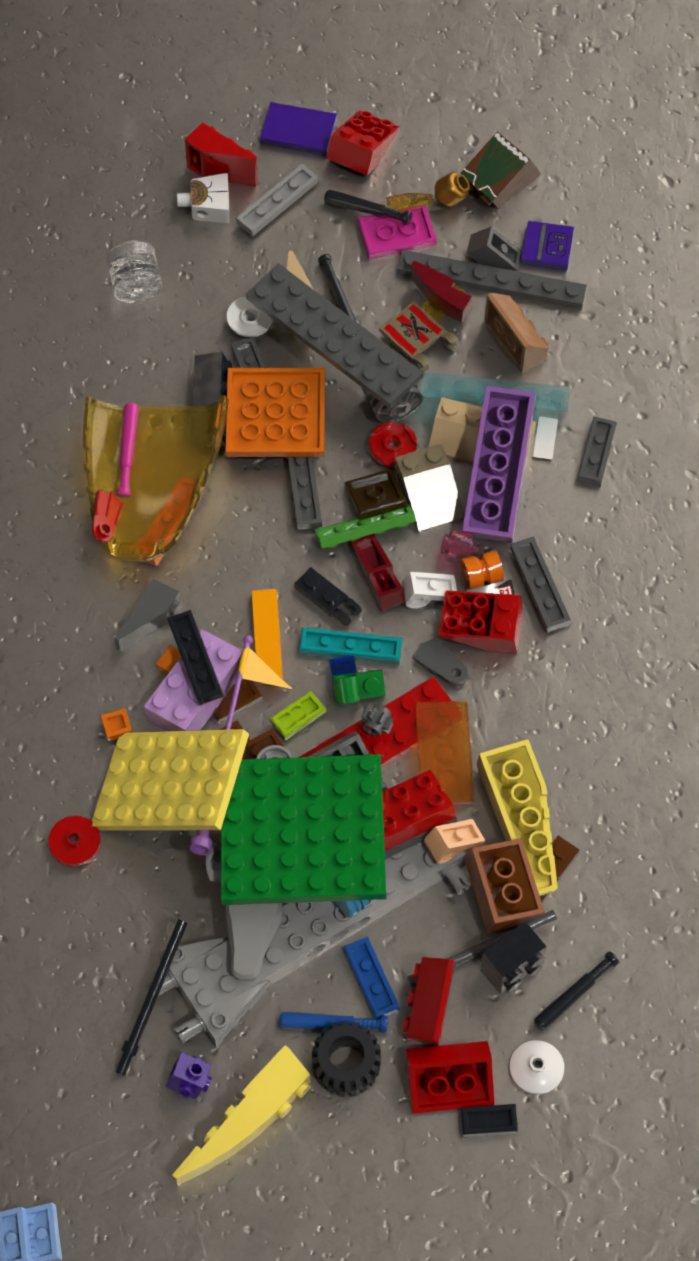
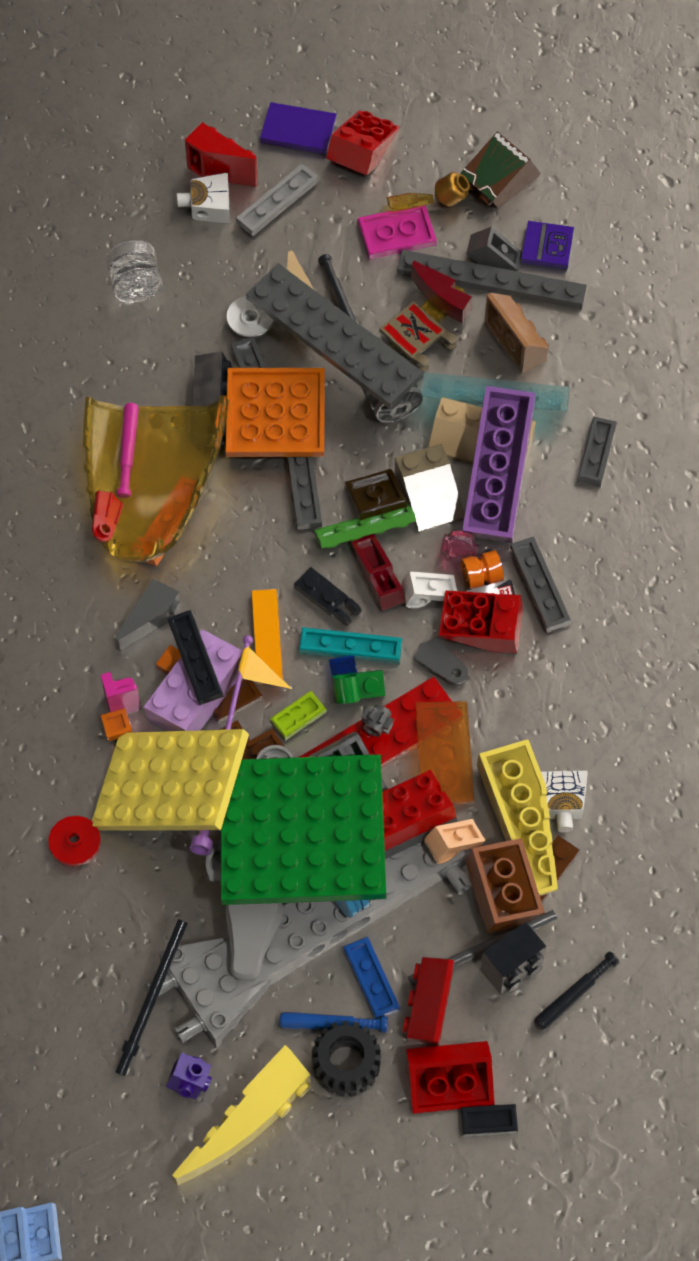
black piece [324,190,412,225] -> none
red plate [369,422,417,468] -> none
white dish [510,1040,564,1094] -> none
white sticker [533,417,558,460] -> none
none -> dark pink panel [101,672,141,714]
none -> torso [541,771,588,832]

